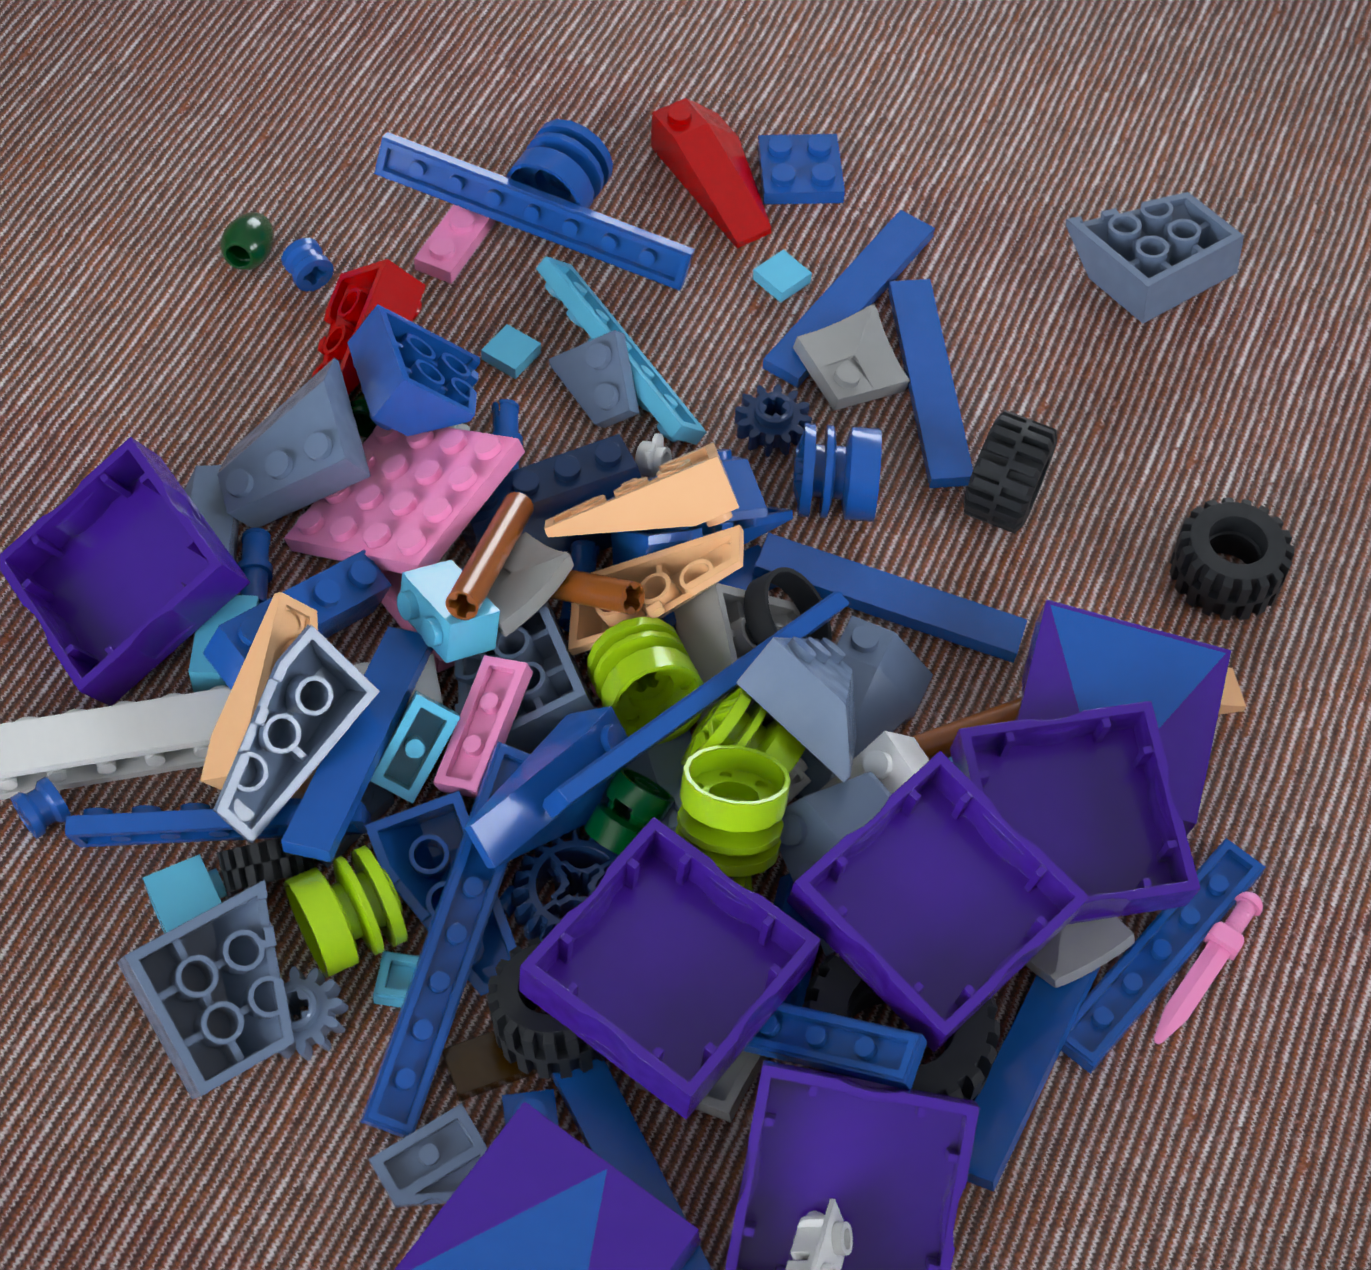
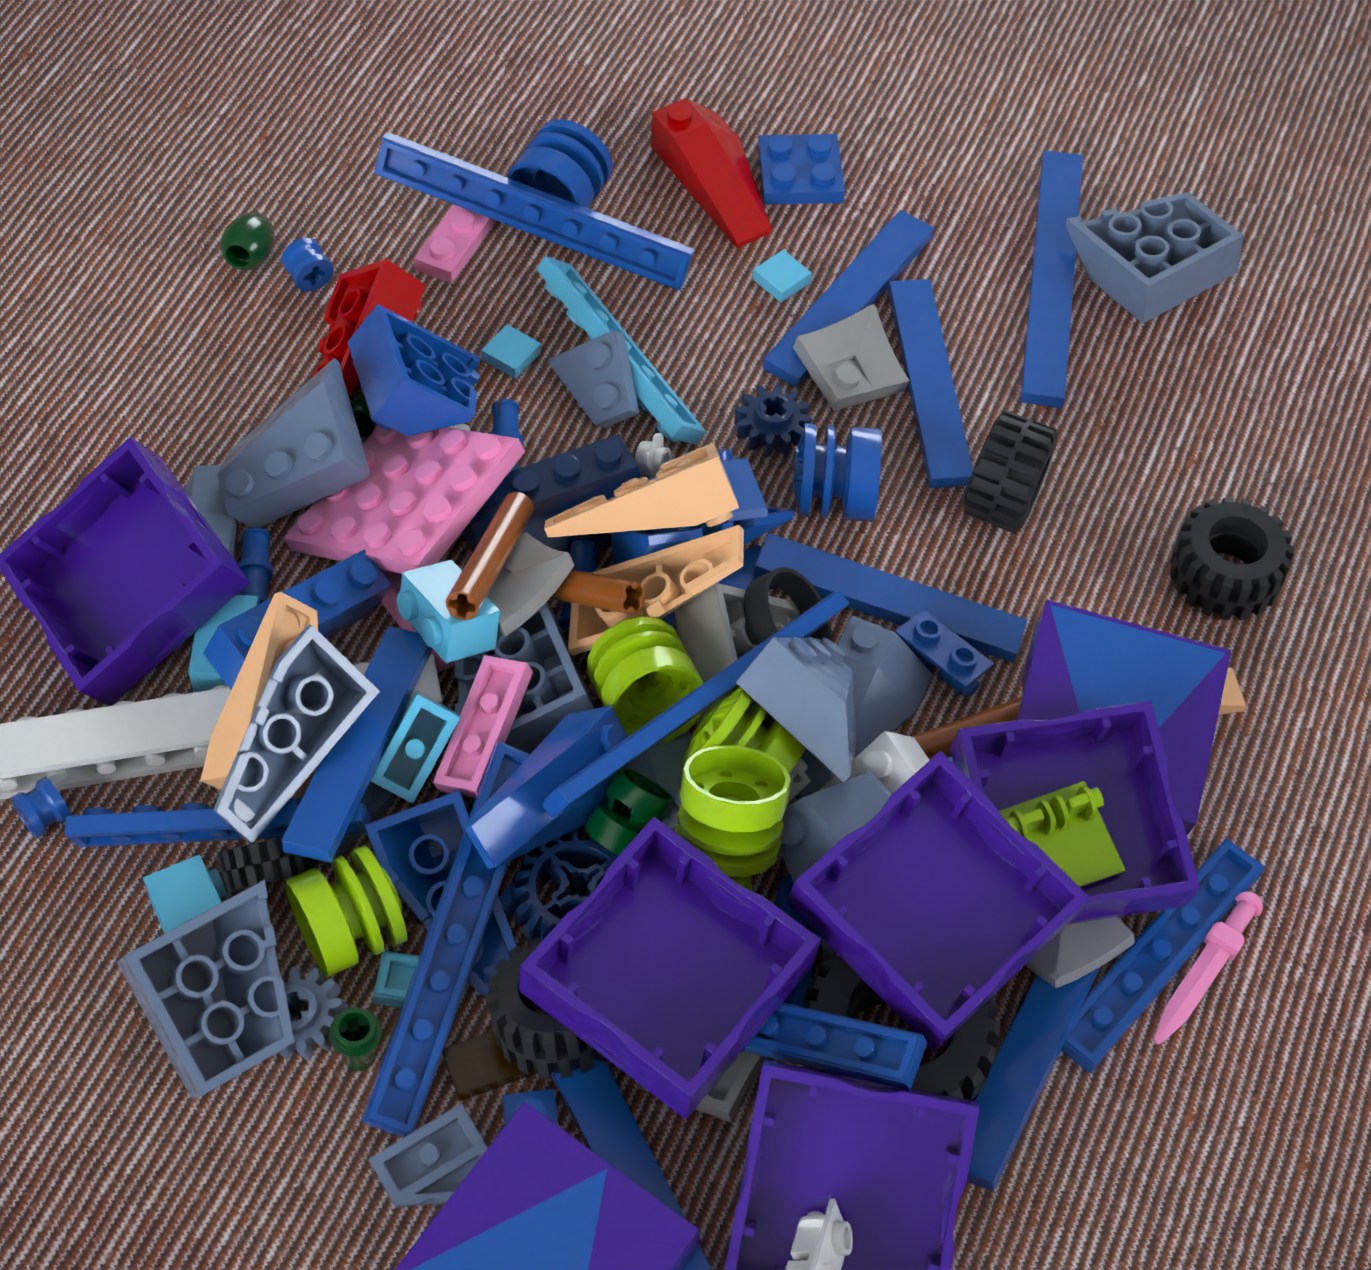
none -> dark green cone [329,1007,382,1071]
none -> blue hinge [895,609,994,697]
none -> lime hinge [999,781,1126,888]
none -> blue tile [1020,150,1083,408]

